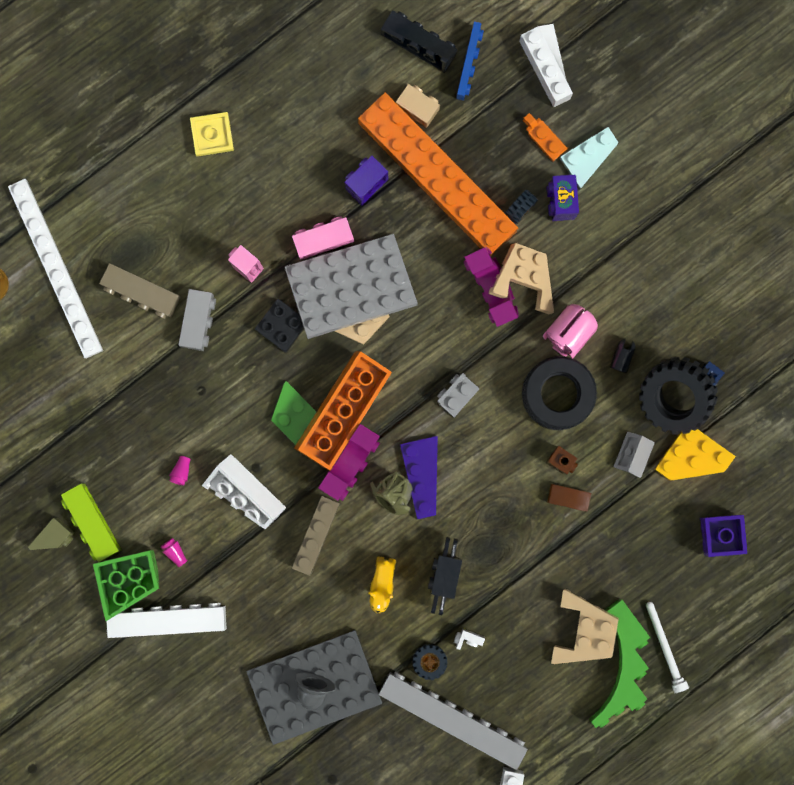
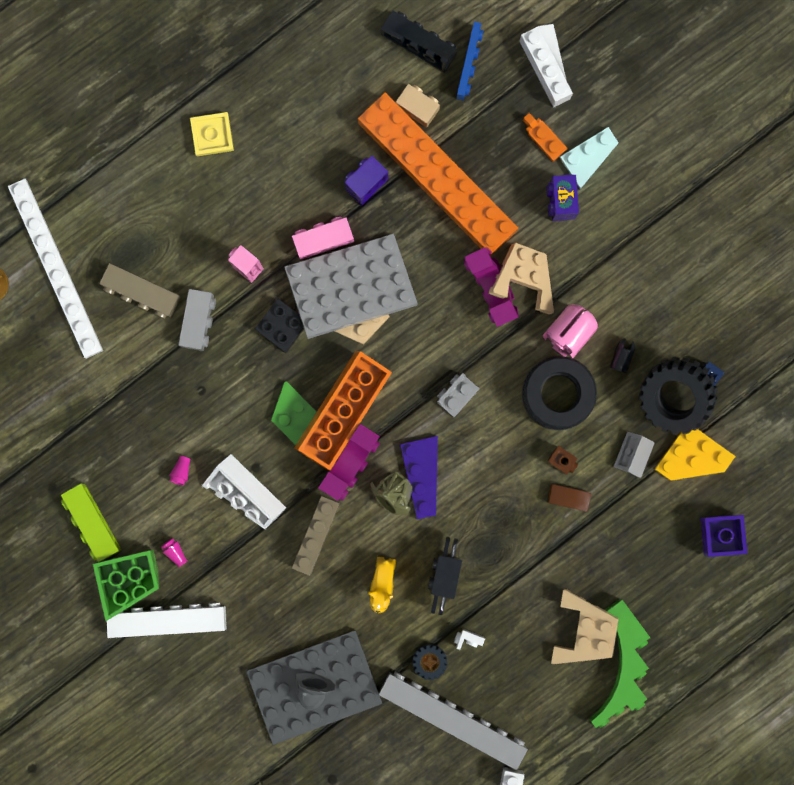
olive slope [28,518,75,550] -> none
black wheel [505,190,538,225] -> none
white piece [646,602,689,693] -> none

